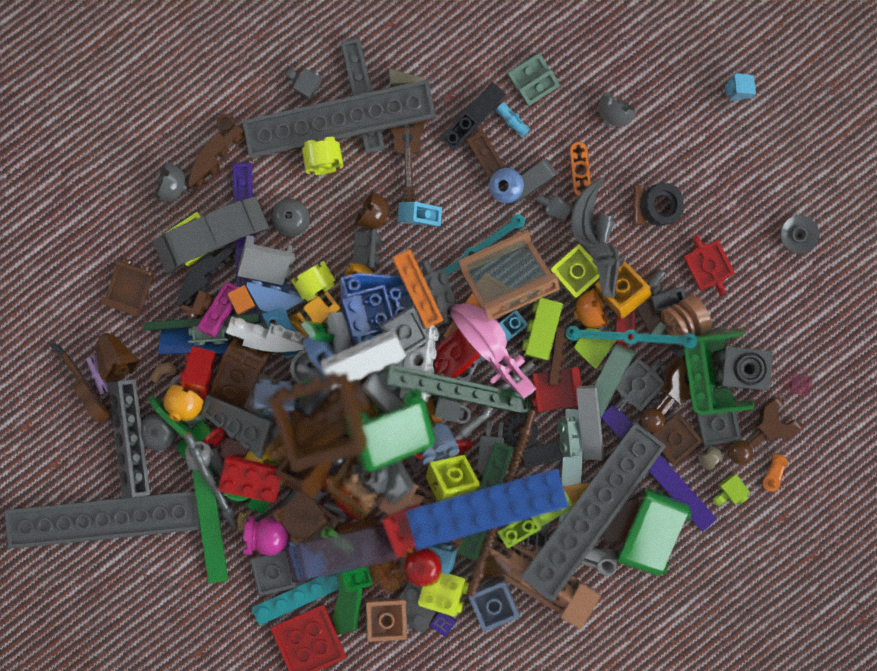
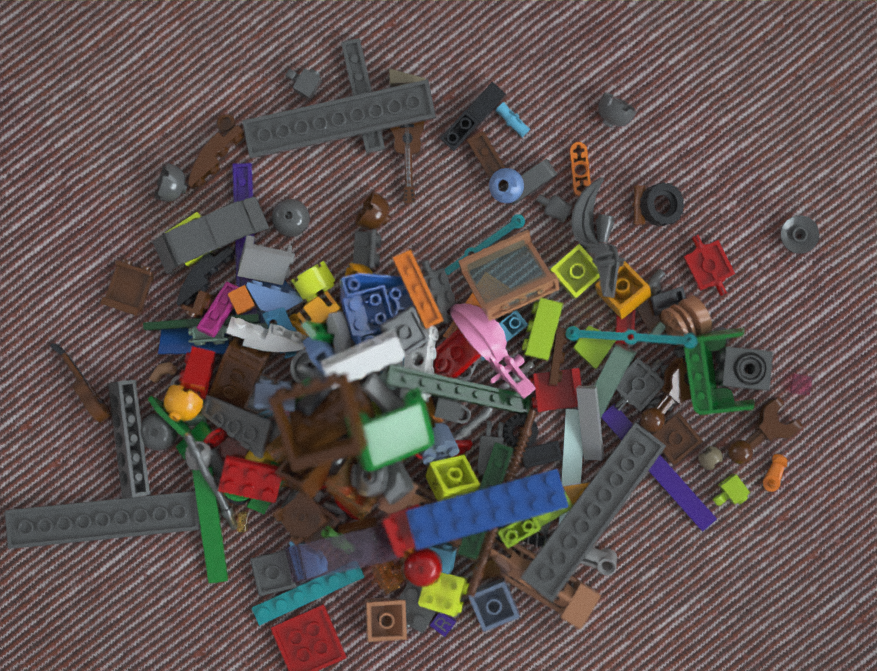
lavender pin [85,355,109,395] -> none
reddish brown cone [96,333,141,383] -> none
dark pink tile [243,516,289,556] -> none
neon yellow brick [302,137,344,175] -> none
green piece [333,566,373,635] -> none
medium nougat piece [344,473,377,506] -> none
medium azure slope [397,202,442,226] -> none
reddish brown plate [406,455,427,472] -> none
sand green slope [507,53,561,106] -> none
sand green hinge [557,417,580,457] -> none
orange cylinder [573,289,608,328] -> none
reddish brown tile [603,499,639,543] -> none
windscreen [616,487,692,577] -> none
dark grey tile [696,411,742,447] -> none
medium azure slope [725,73,756,101] -> none

